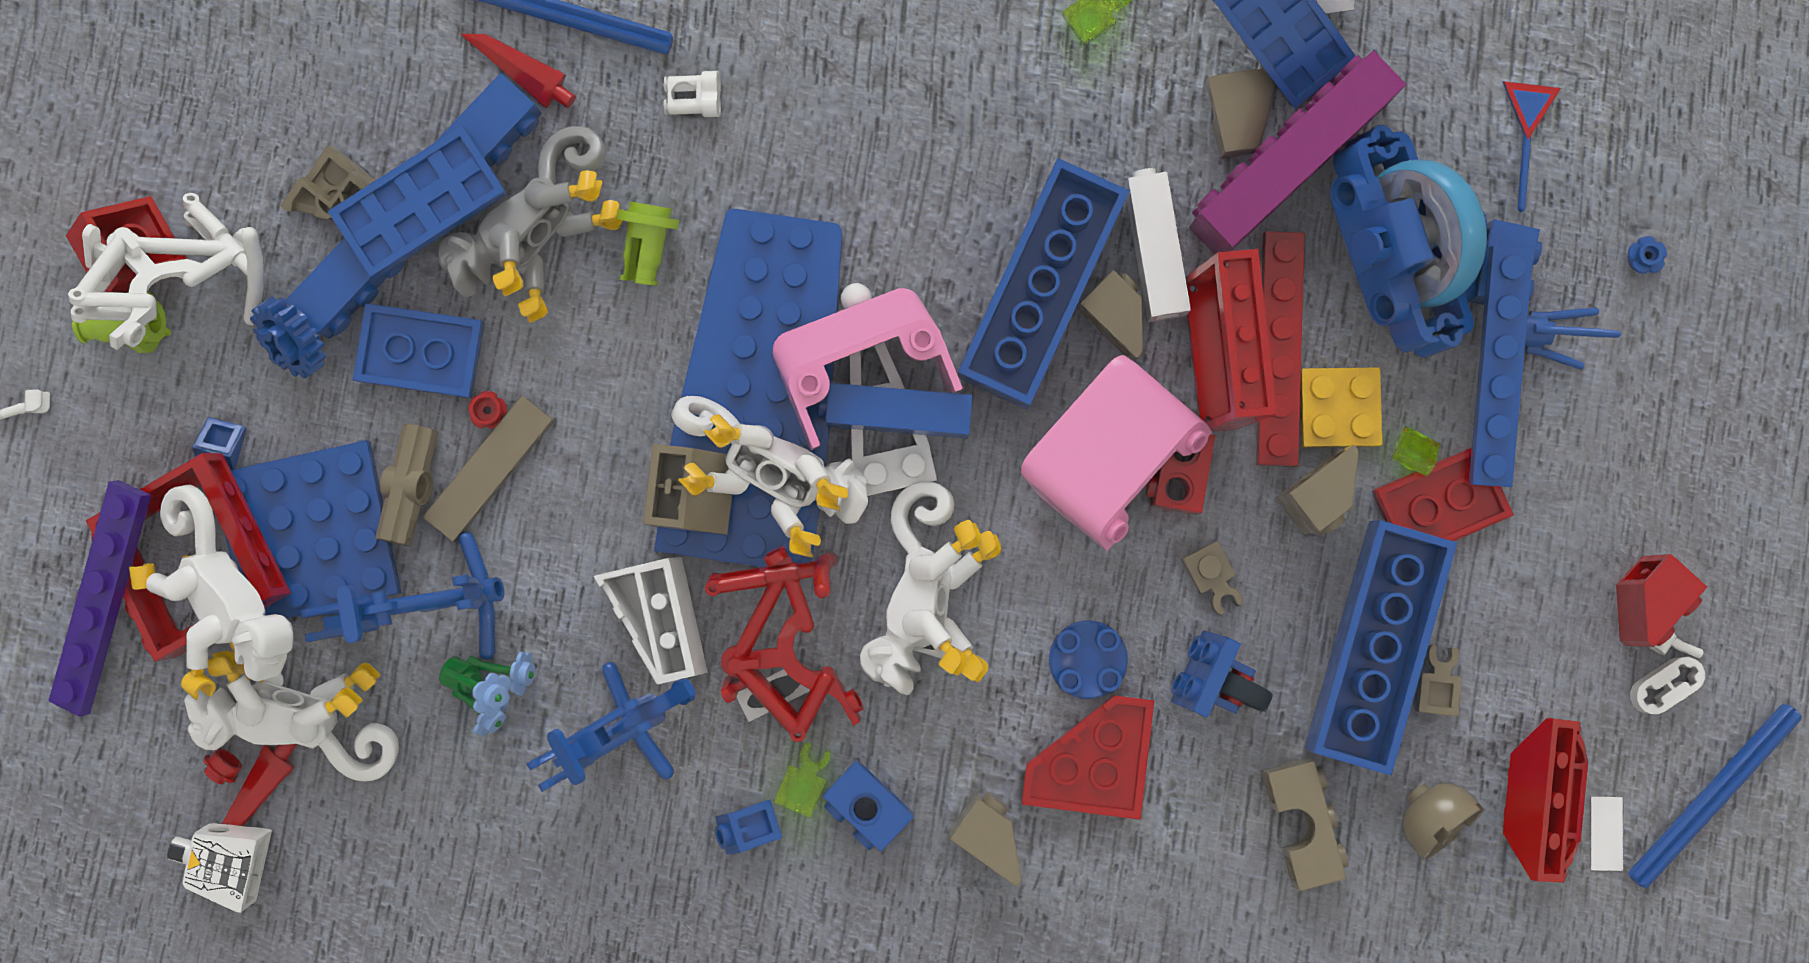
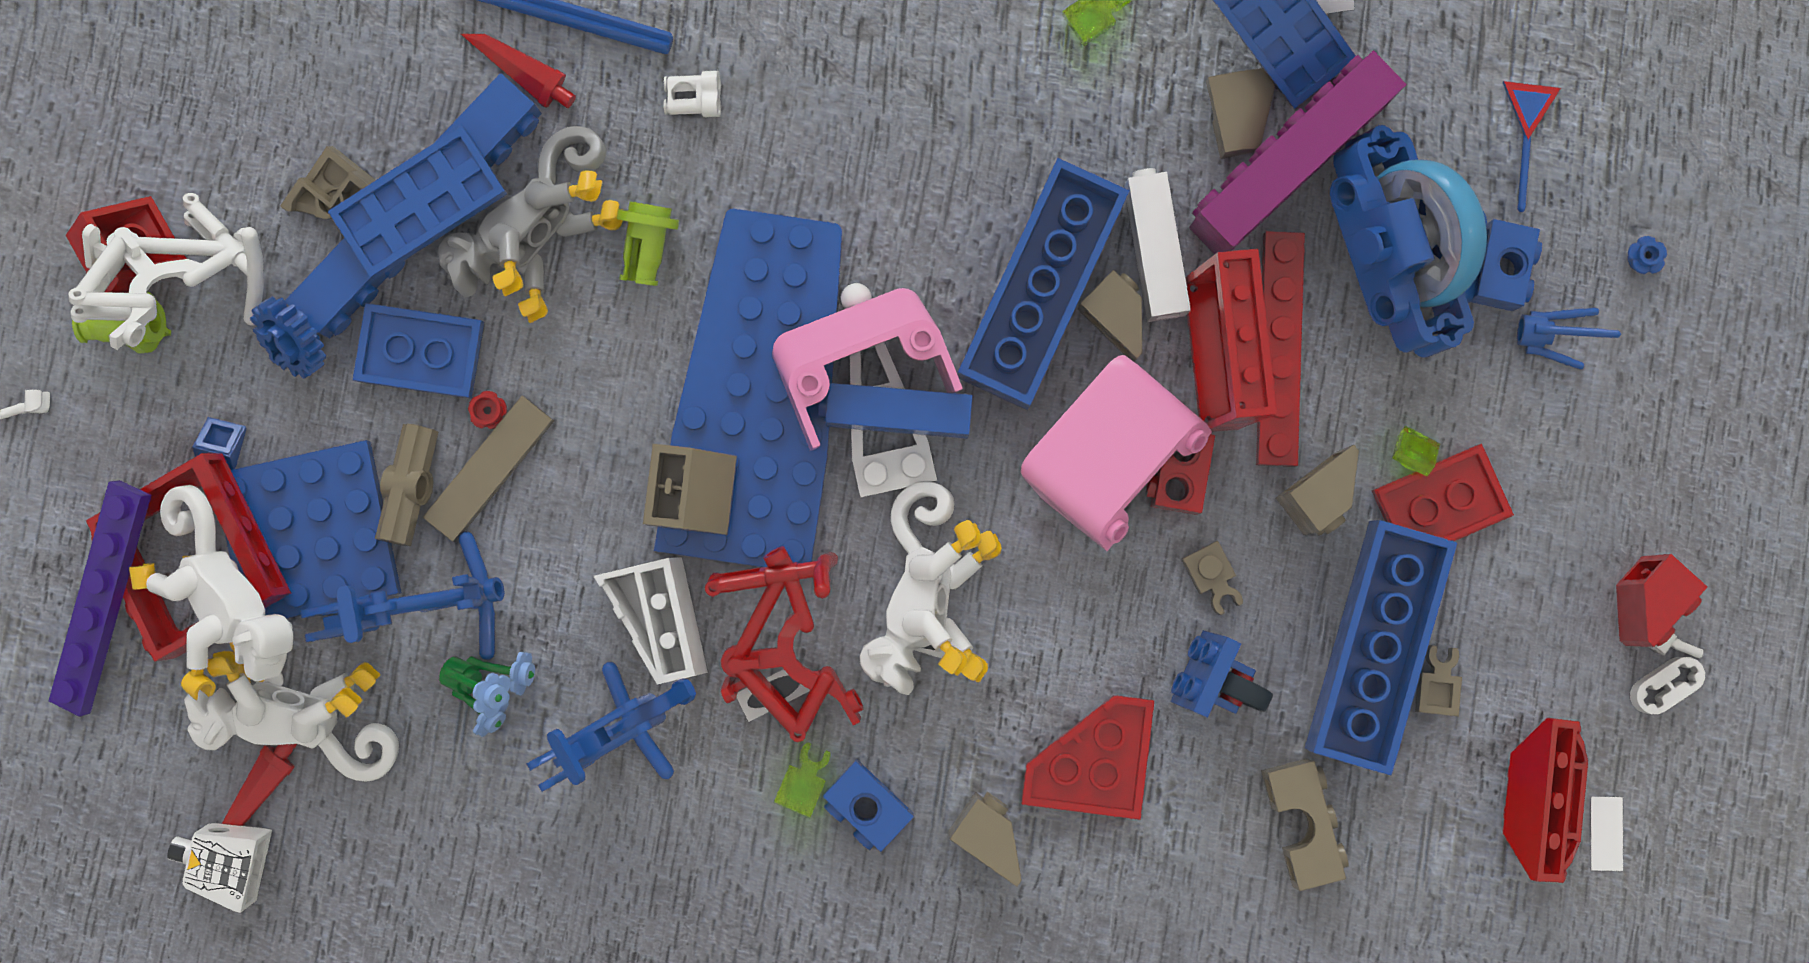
red plate [203,748,242,785] -> none
white animal [671,396,868,558] -> none
blue bracket [715,799,782,855] -> none
blue dish [1049,620,1128,699] -> none
yellow plate [1300,367,1382,448] -> none
dark tan cylinder [1402,783,1485,860] -> none
blue plate [1469,246,1533,487] -> none
blue axle [1628,704,1802,888] -> none

